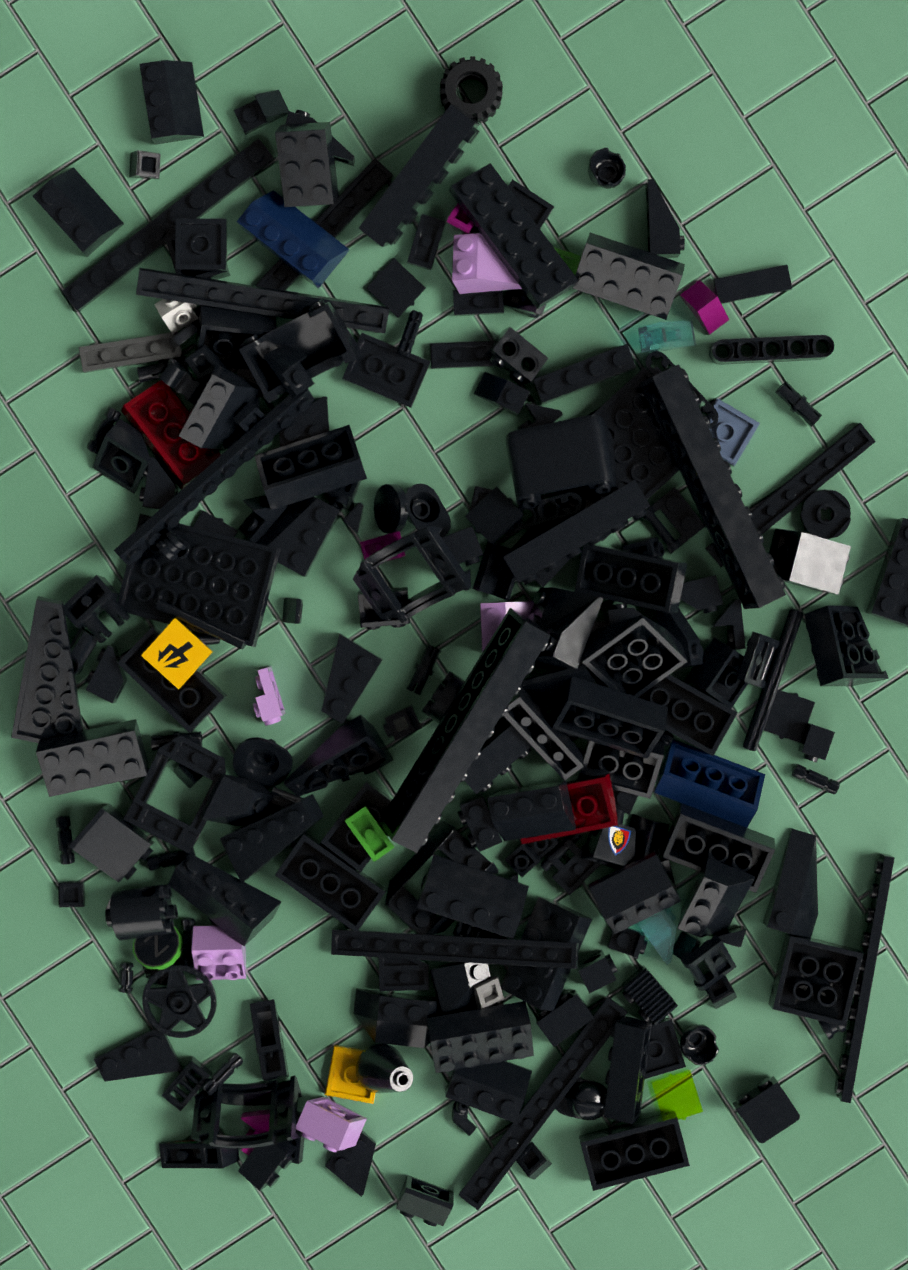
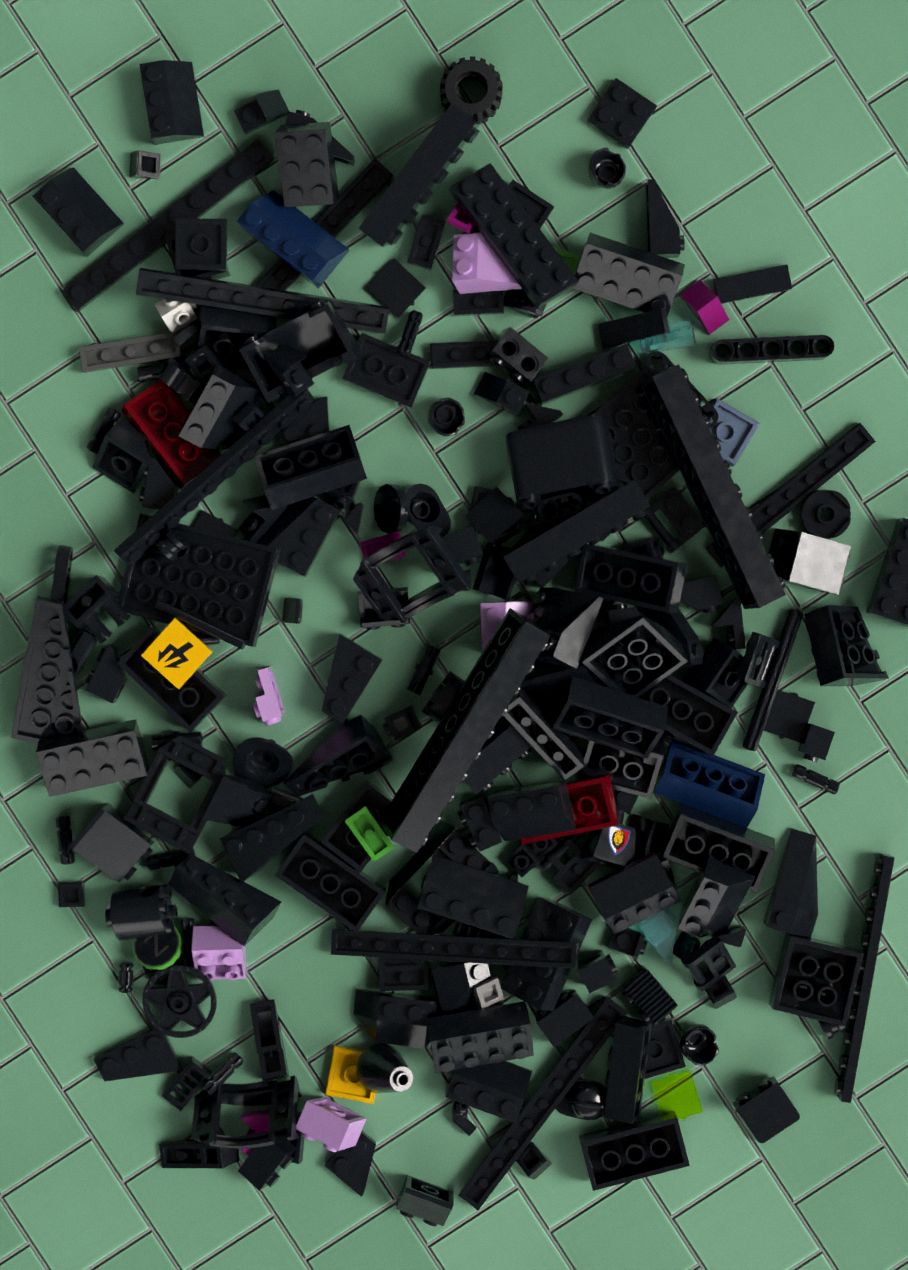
black pin [775,381,822,427] -> none
none -> black beam [51,545,73,604]
none -> black hair [428,397,465,436]
none -> black plate [588,78,657,149]
none -> black tile [598,308,670,349]

